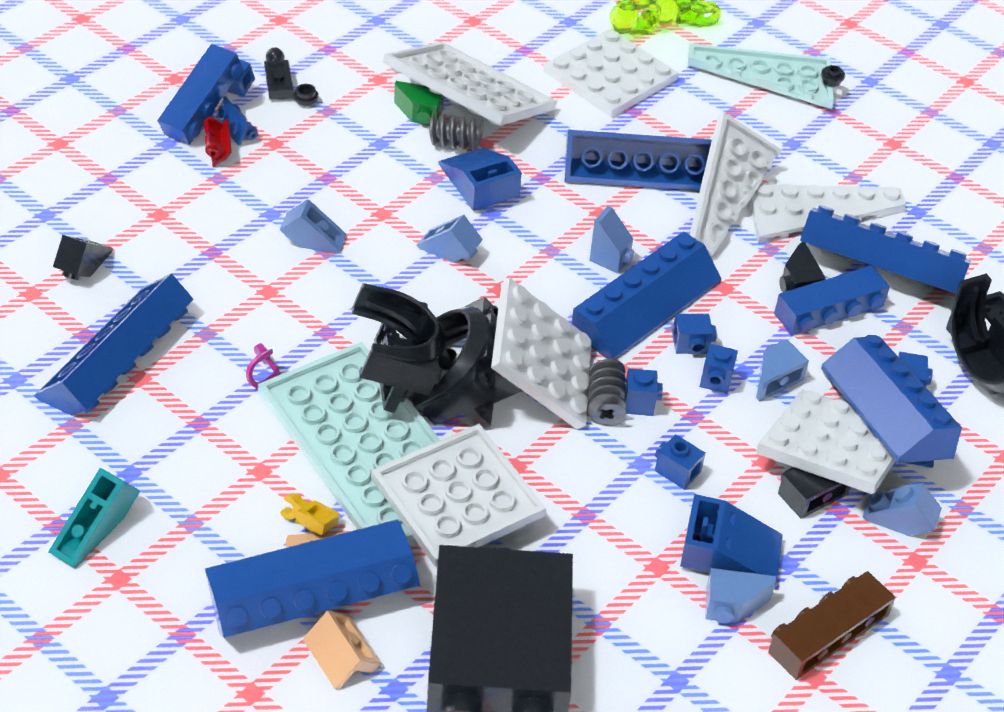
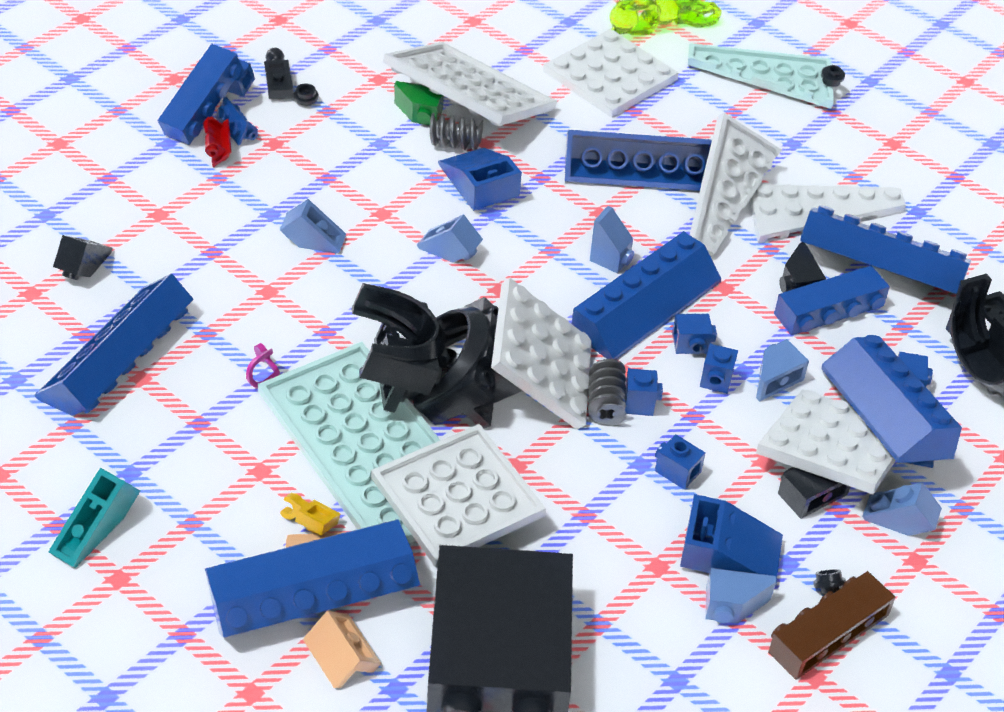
none -> black plate [813,569,846,593]

